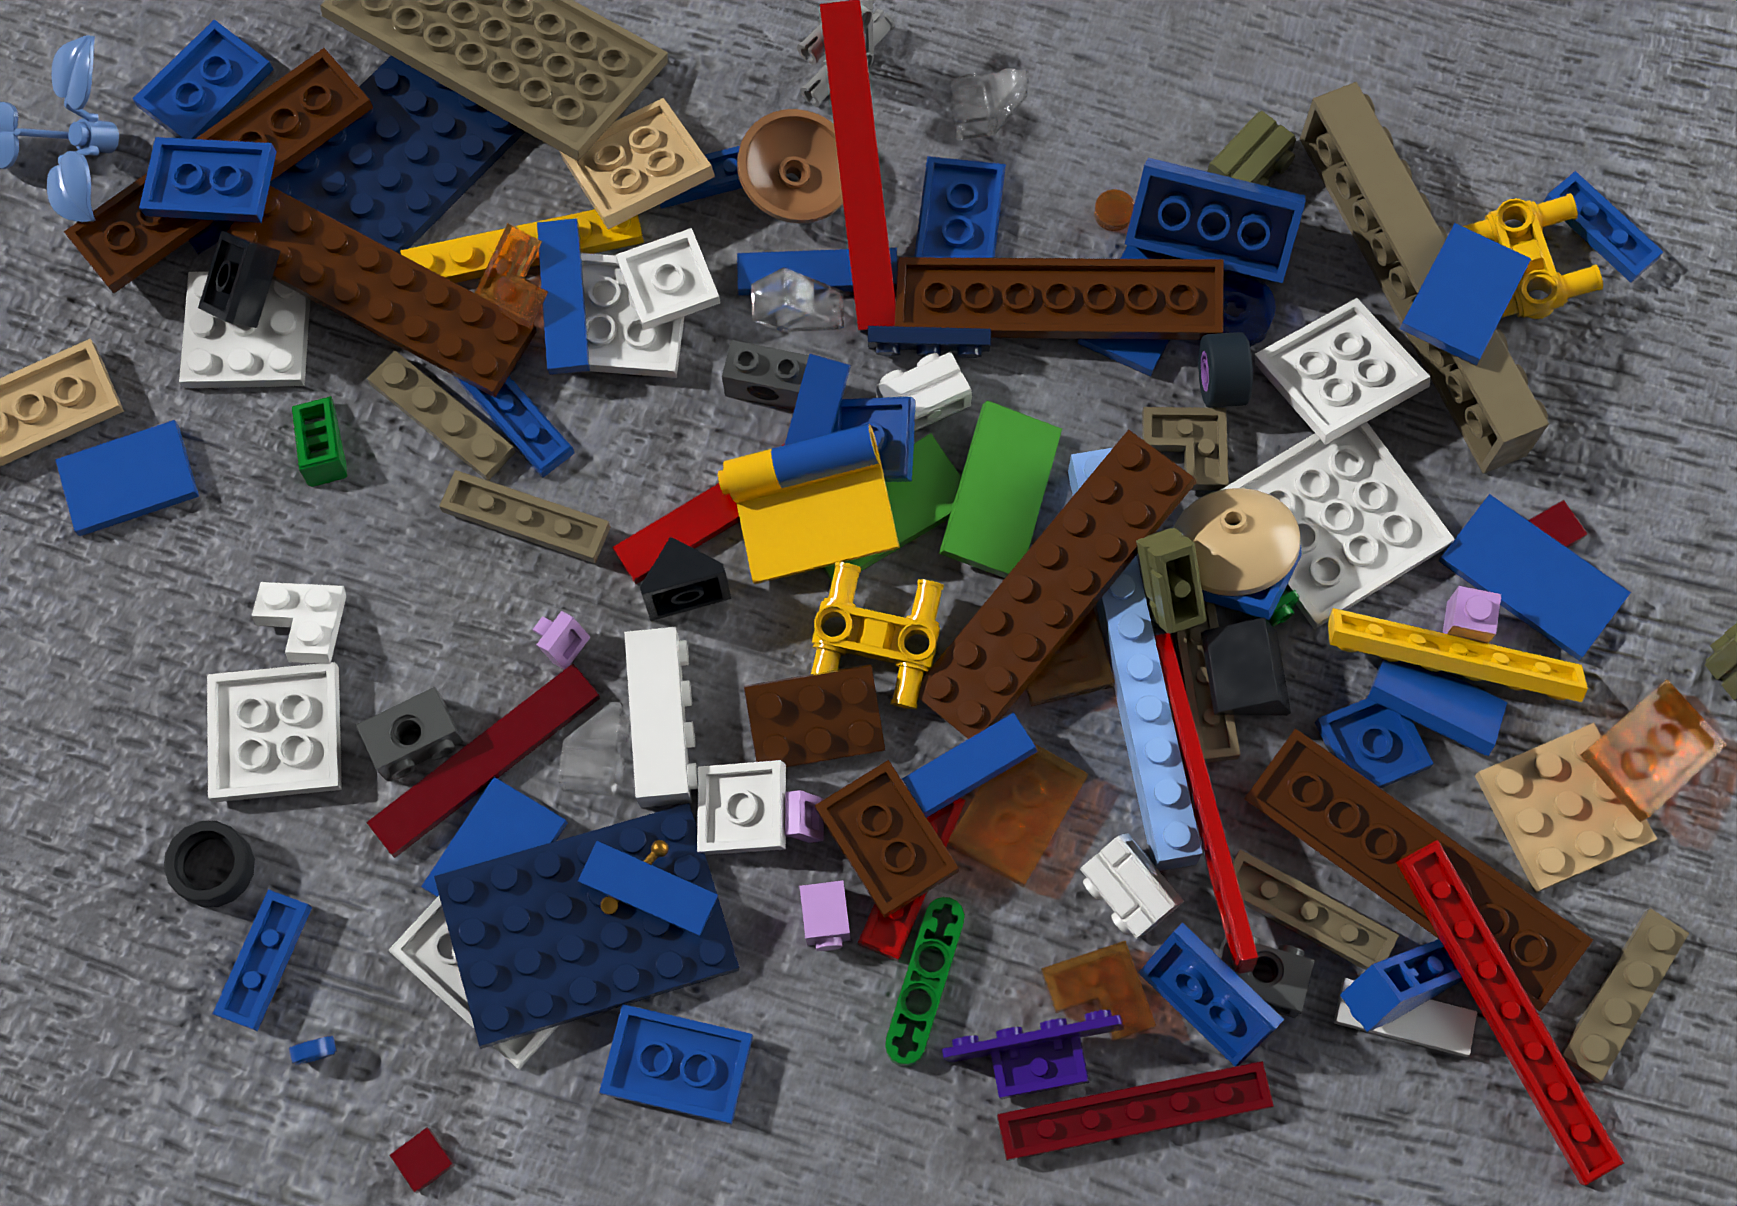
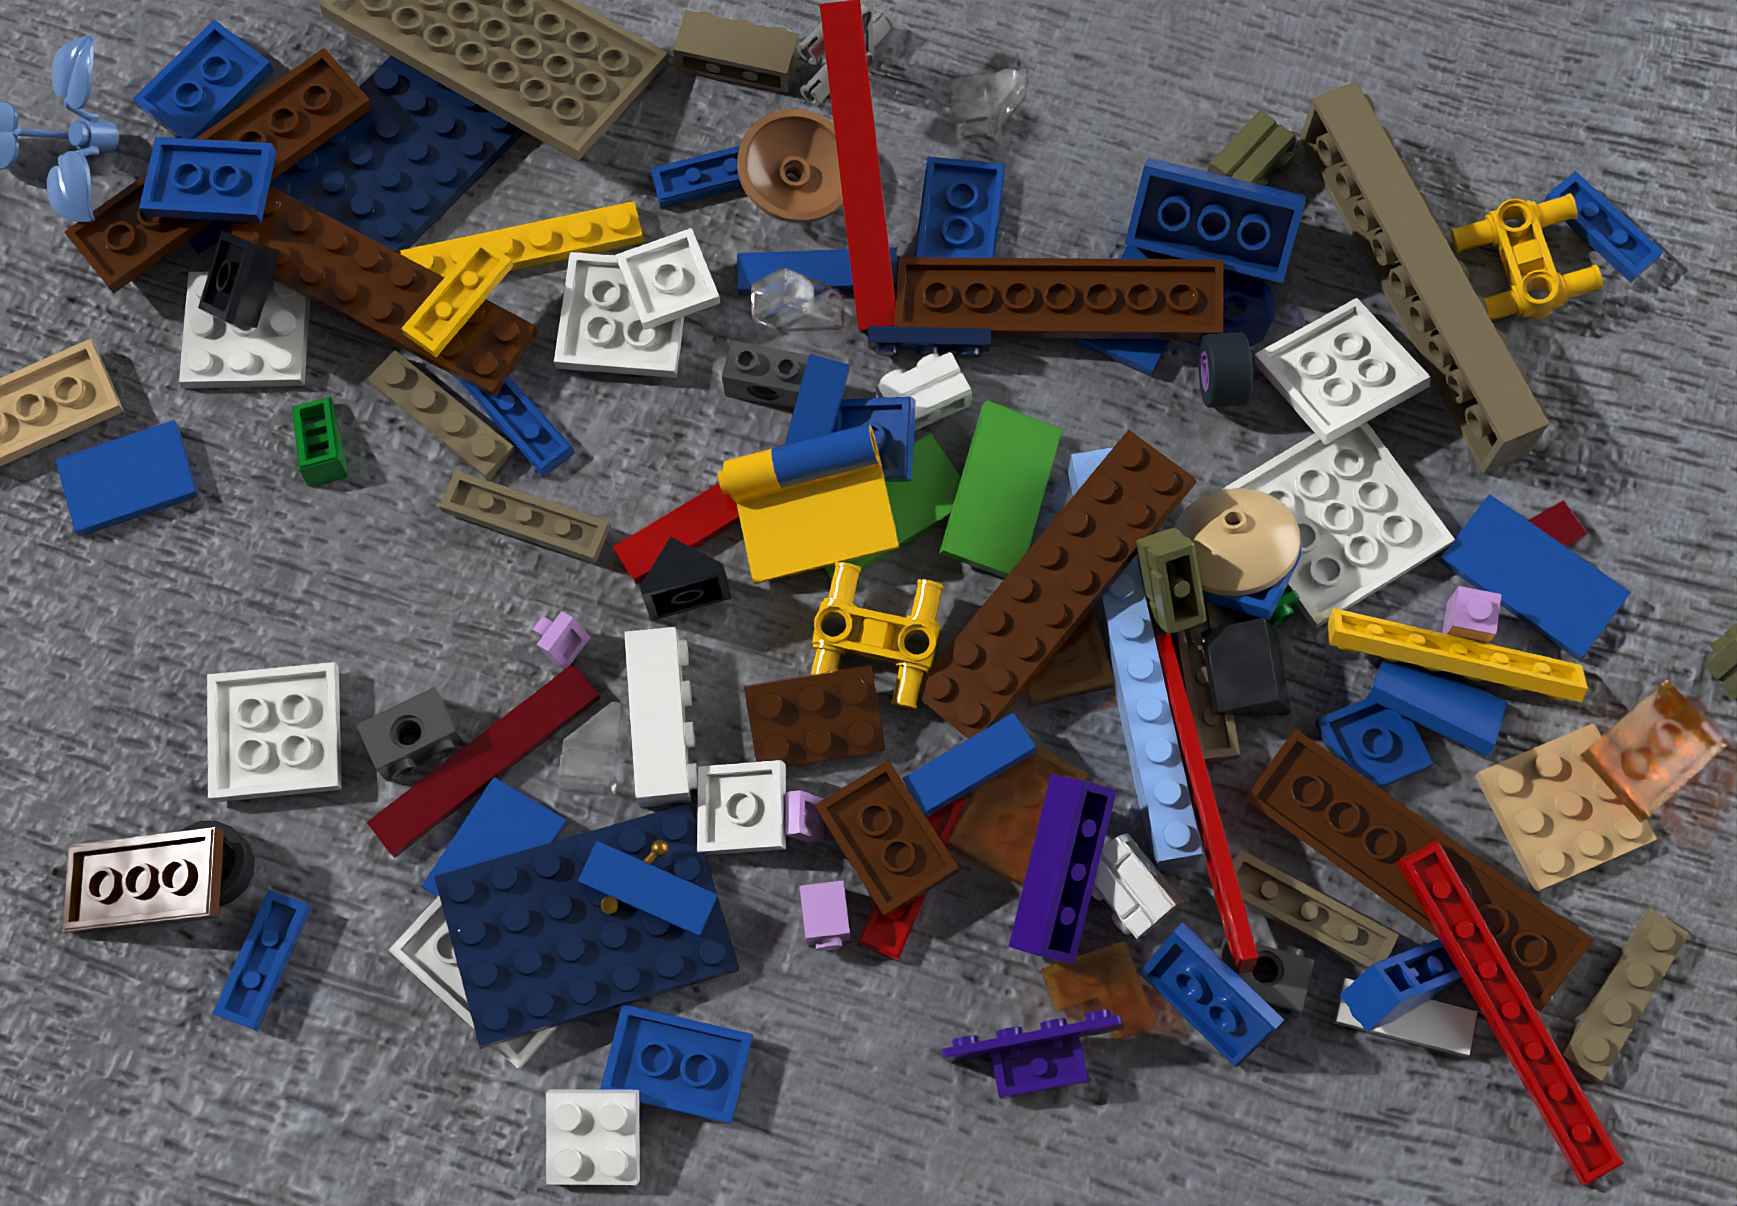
white plate [252,582,346,664] -> none
blue tile [289,1036,337,1065] -> none
dark red tile [390,1127,455,1193] -> none
clear orange plate [475,223,548,328] -> none
blue tile [537,218,590,375] -> none
tan plate [560,98,715,229] -> none
green beam [885,897,965,1067] -> none
dark red plate [997,1061,1274,1161] -> none
clear orange tile [1094,189,1134,231] -> none
dark tan plate [1142,407,1229,491] -> none
blue tile [1399,223,1531,365] -> none
none -> tile [62,827,224,934]
none -> yellow plate [401,237,514,357]
none -> white plate [546,1089,640,1185]
none -> dark tan brick [673,10,800,94]
none -> dark purple brick [1008,774,1117,964]

